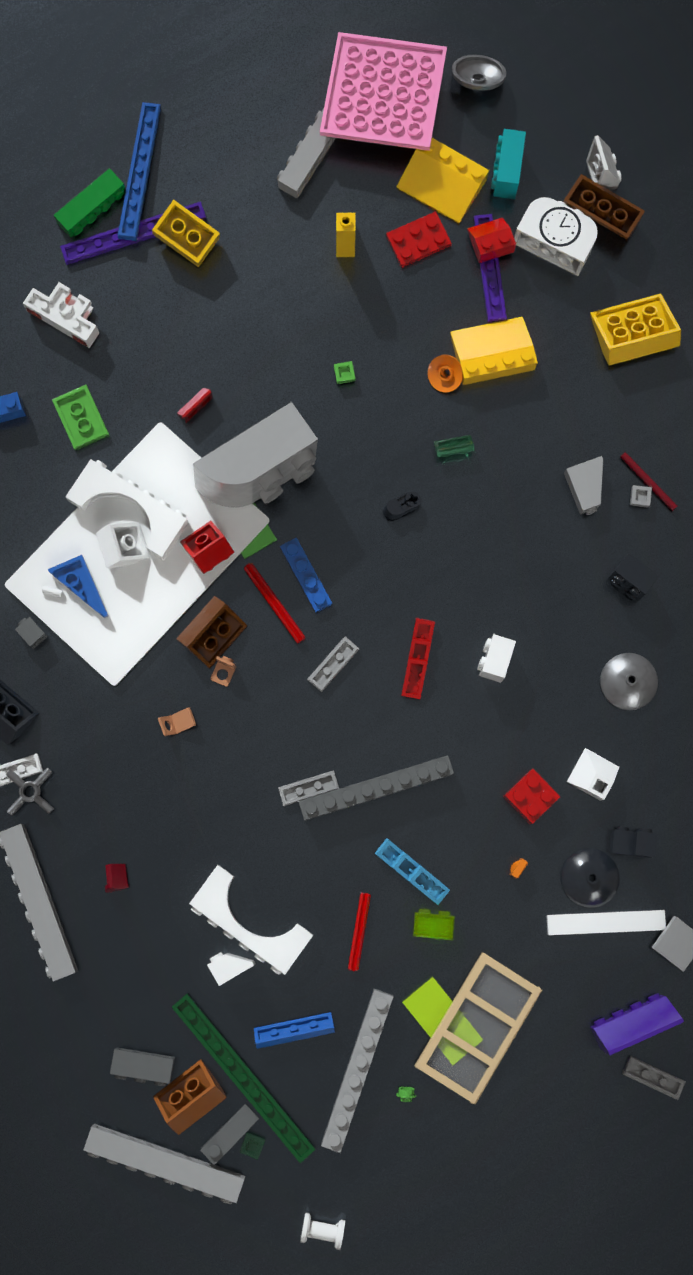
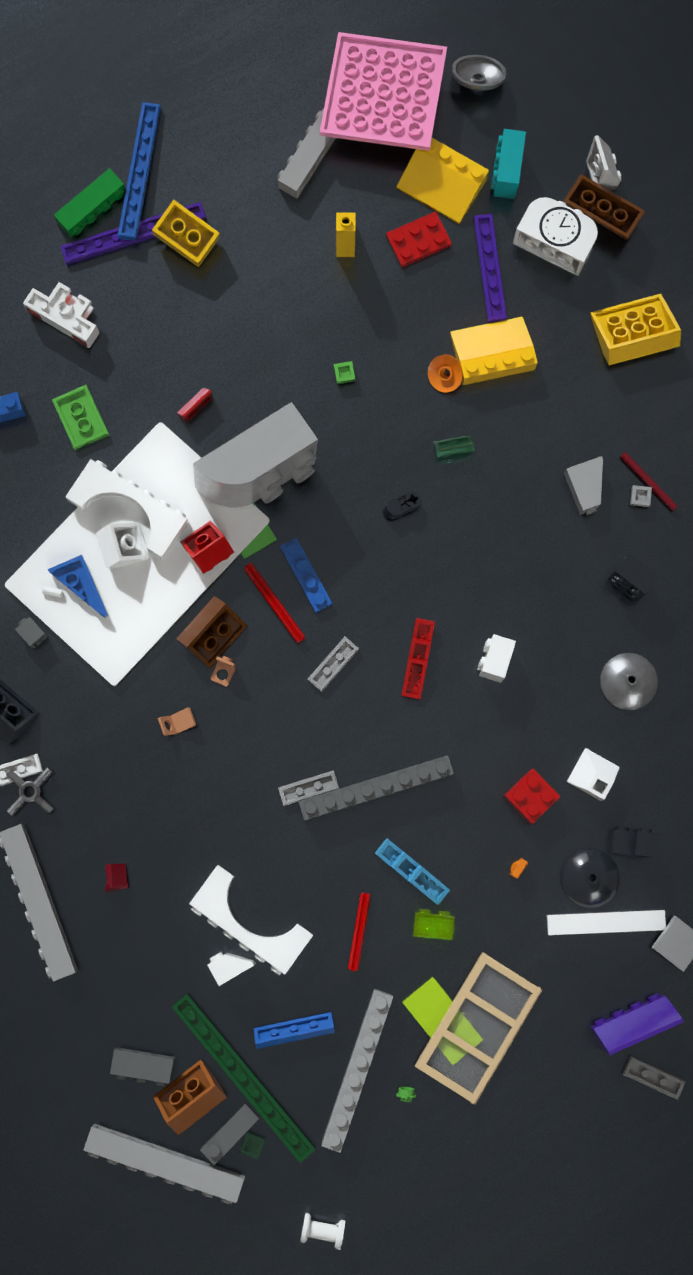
red slope [467,218,516,263] -> none

